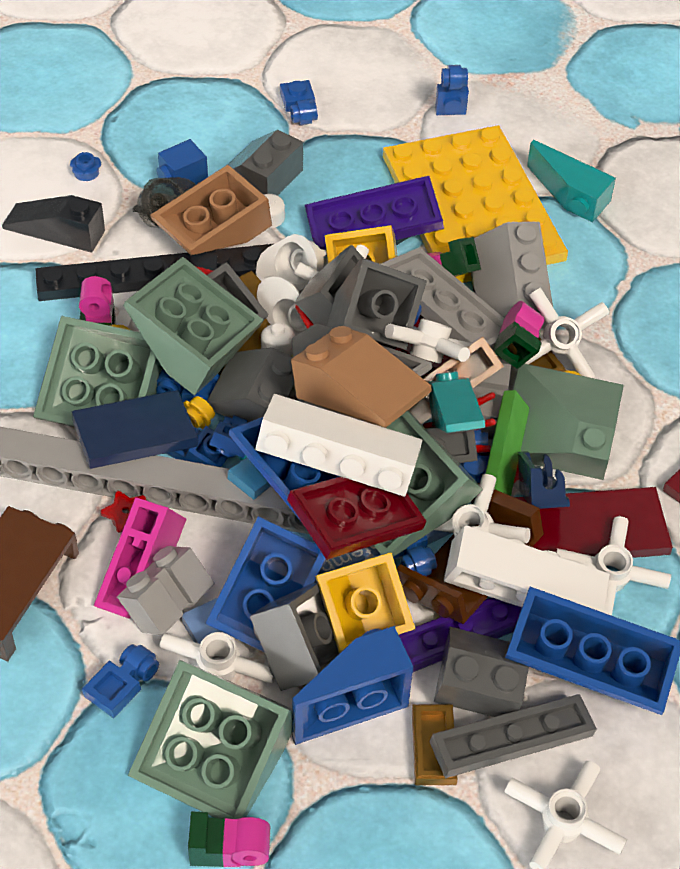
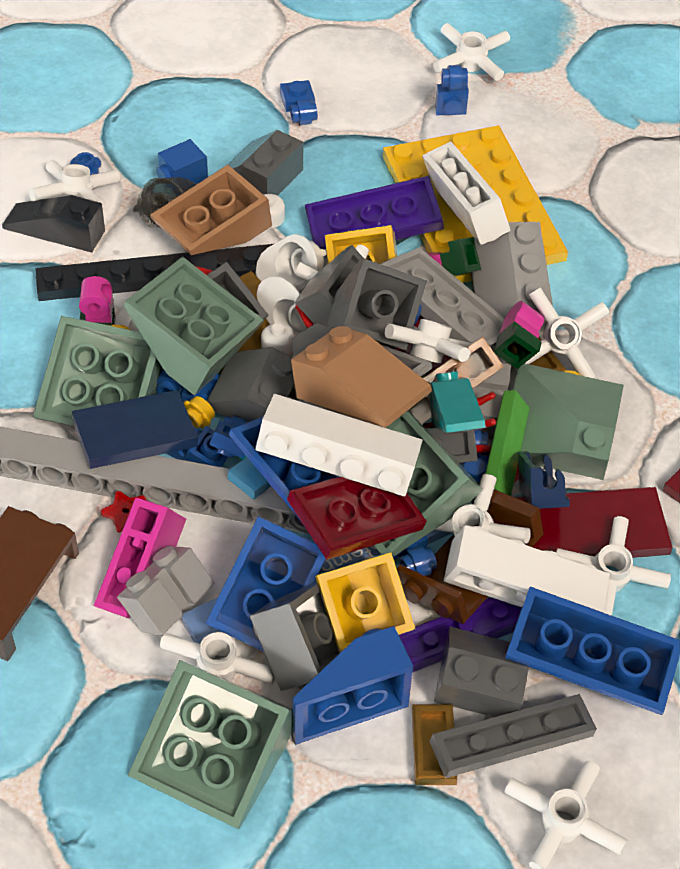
blue plate [82,644,159,718] -> none
leg [188,811,271,867] -> none
teal slope [527,139,616,223] -> none
none -> white bar [29,160,120,209]
none -> white brick [422,141,511,245]
none -> white bar [433,23,510,81]

